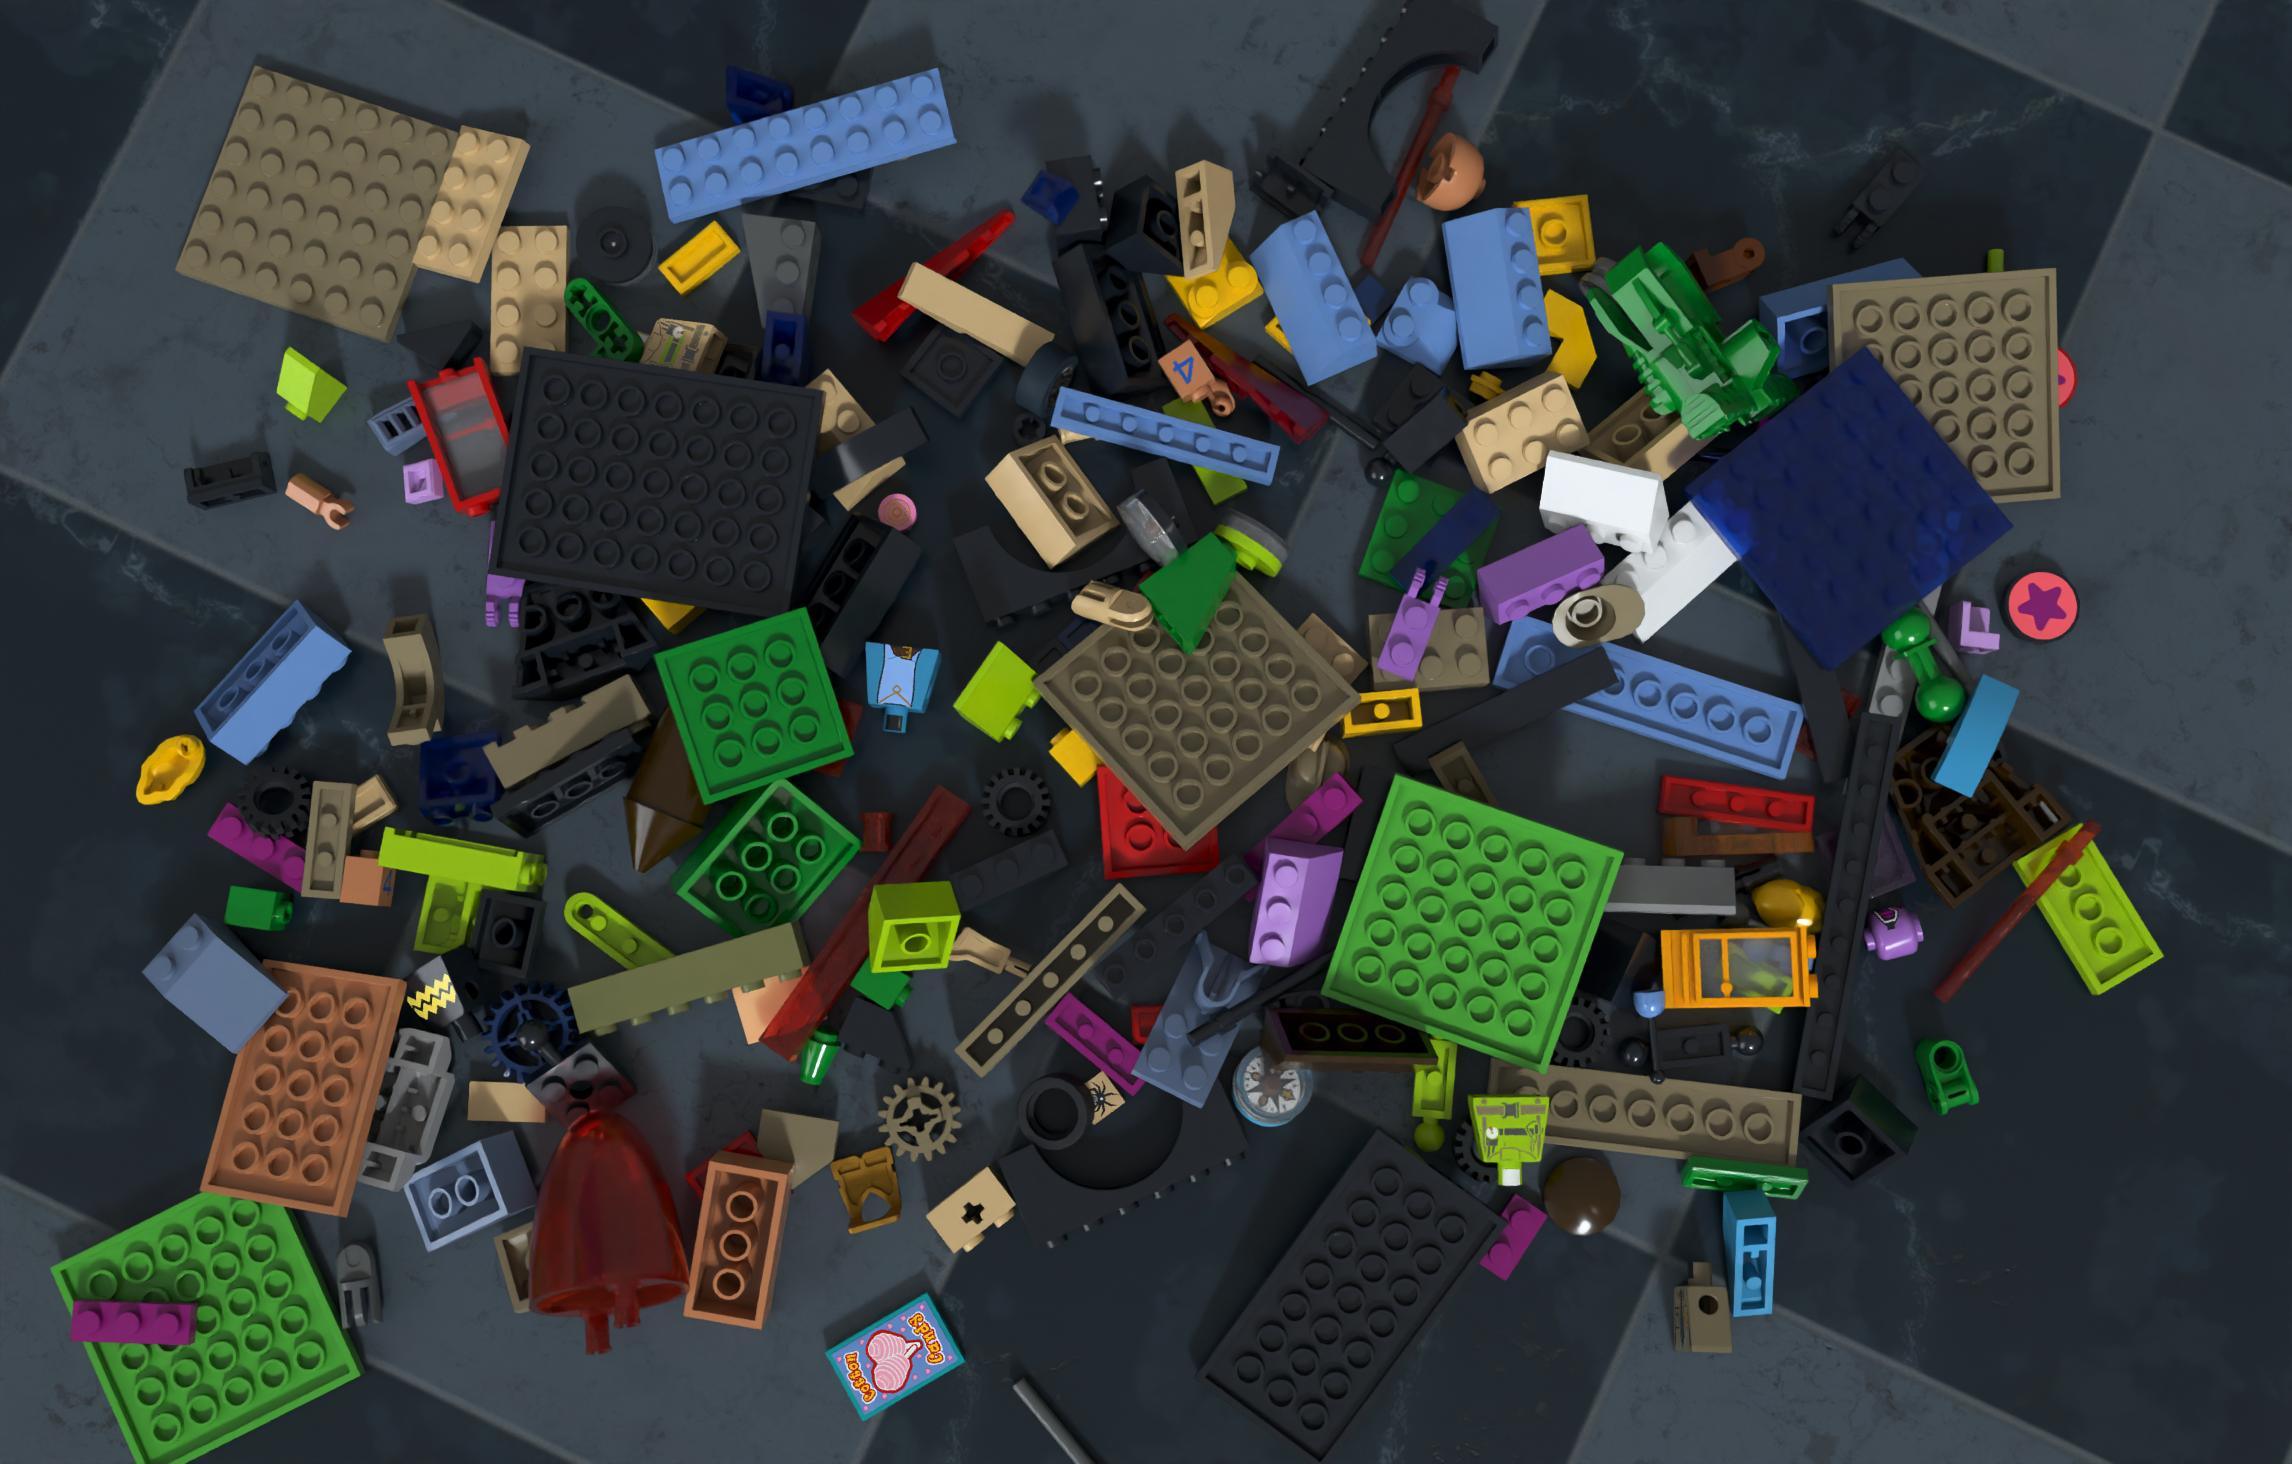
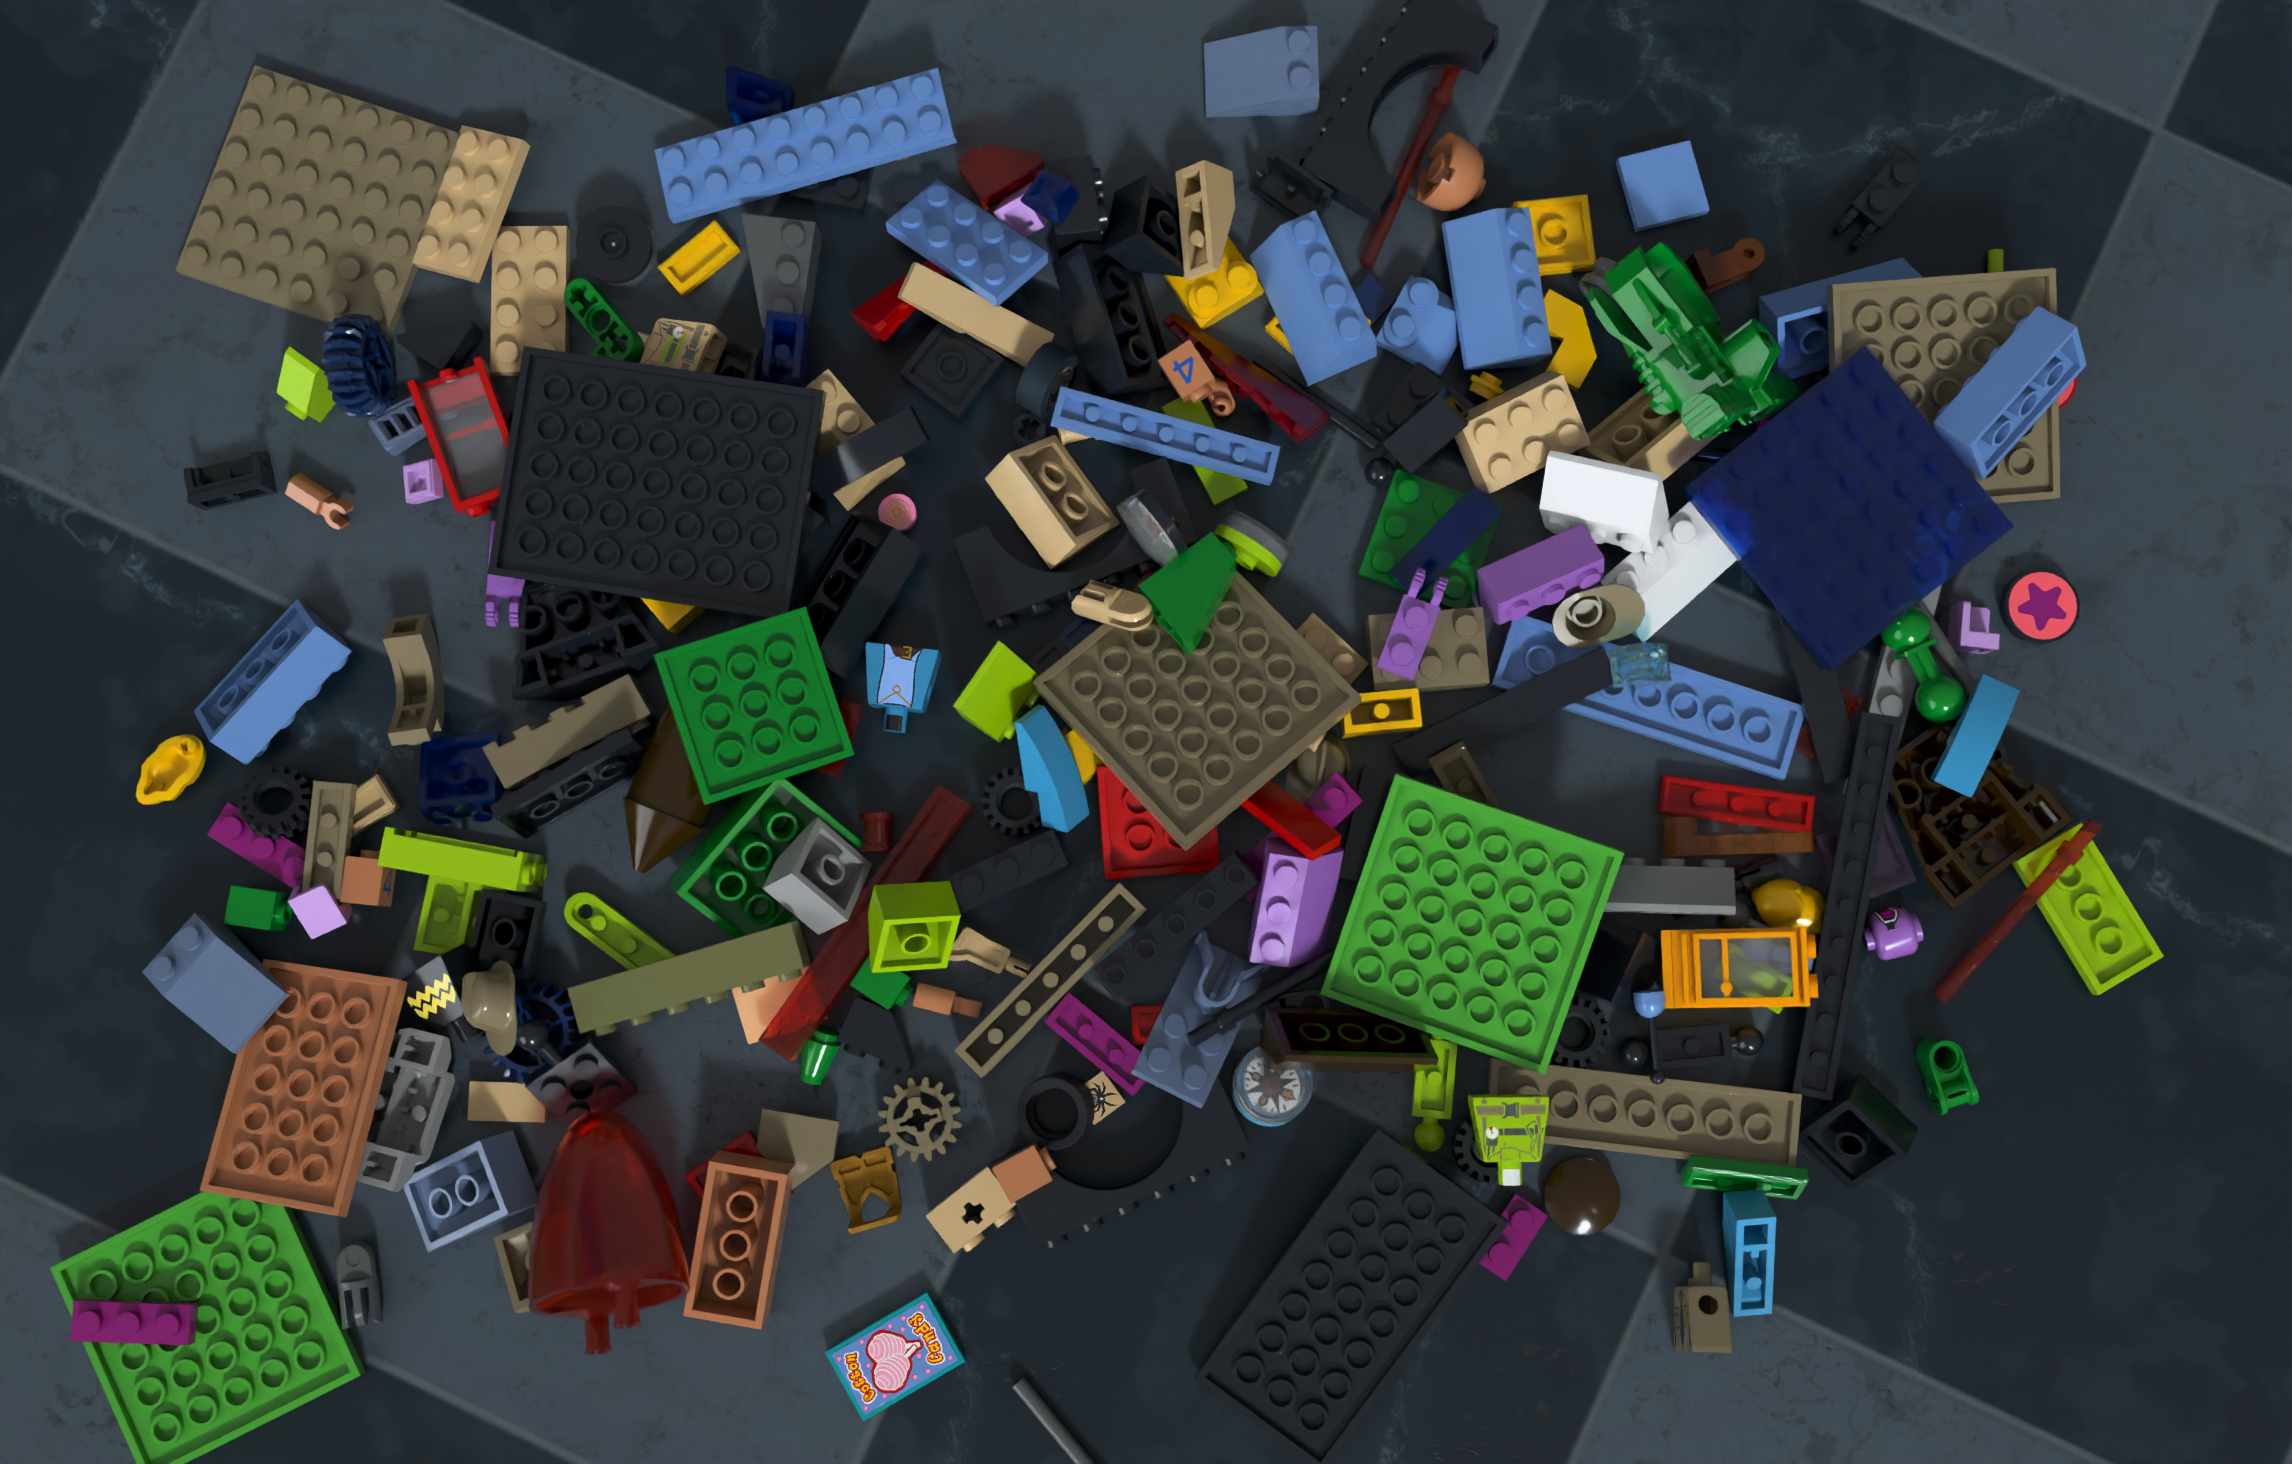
none -> lavender panel [288,883,353,939]
none -> dark blue gear [322,314,396,418]
none -> dark tan piece [461,960,518,1056]
none -> light grey slope [762,817,873,935]
none -> medium blue plate [886,179,1048,307]
none -> nougat bar [913,982,983,1018]
none -> clear red slope [957,144,1046,211]
none -> nougat brick [992,1142,1057,1204]
none -> lavender panel [993,181,1052,237]
none -> dark azure slope [1015,705,1089,833]
none -> sand blue slope [1204,26,1320,118]
none -> red tile [1241,780,1341,861]
none -> clear light blue brick [1608,642,1672,688]
none -> medium blue tile [1615,140,1710,232]
none -> medium blue slope [1933,306,2087,480]

